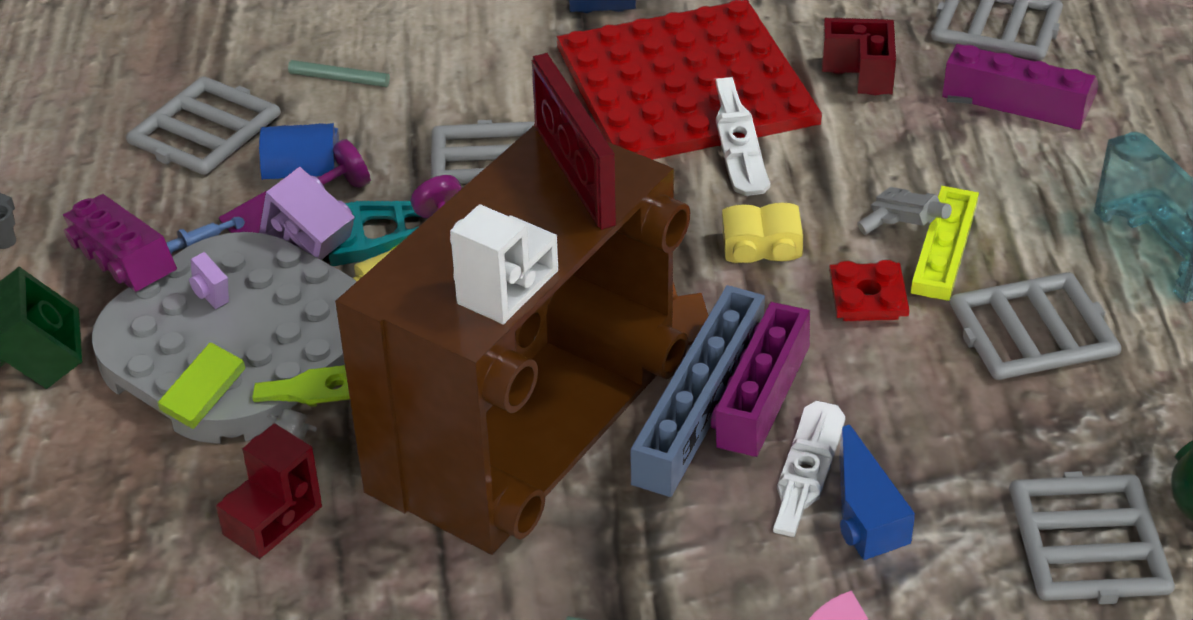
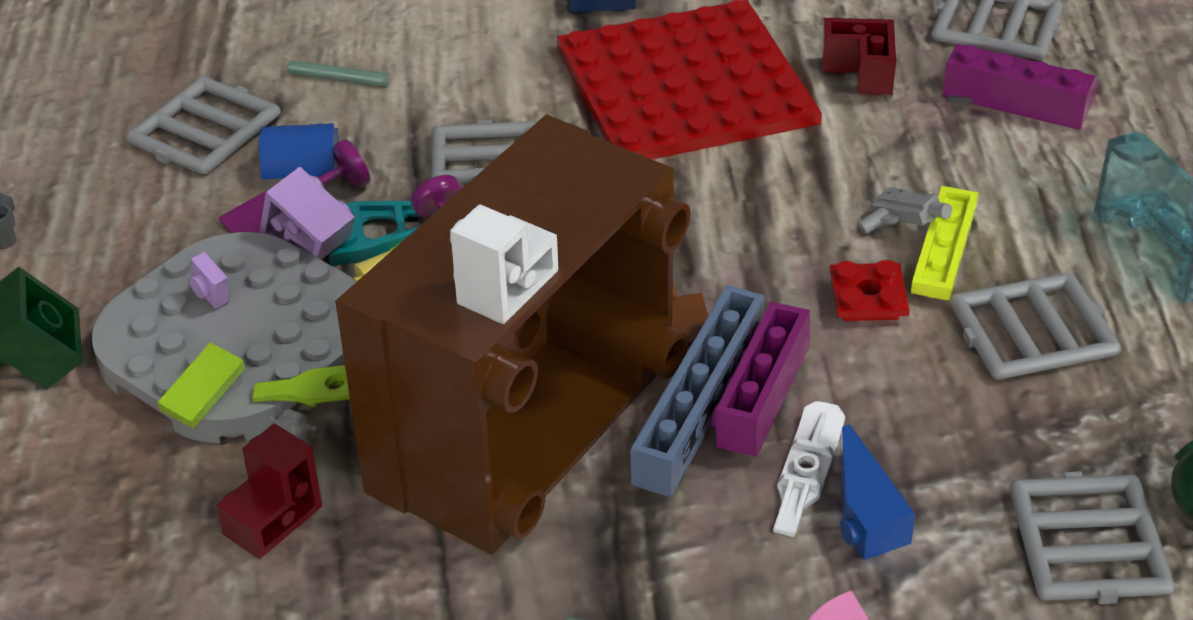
magenta brick [63,194,177,292] -> none
medium blue piece [166,217,245,254] -> none
dark red tile [531,53,616,230] -> none
white piece [715,77,771,196] -> none
light yellow brick [722,203,803,263] -> none

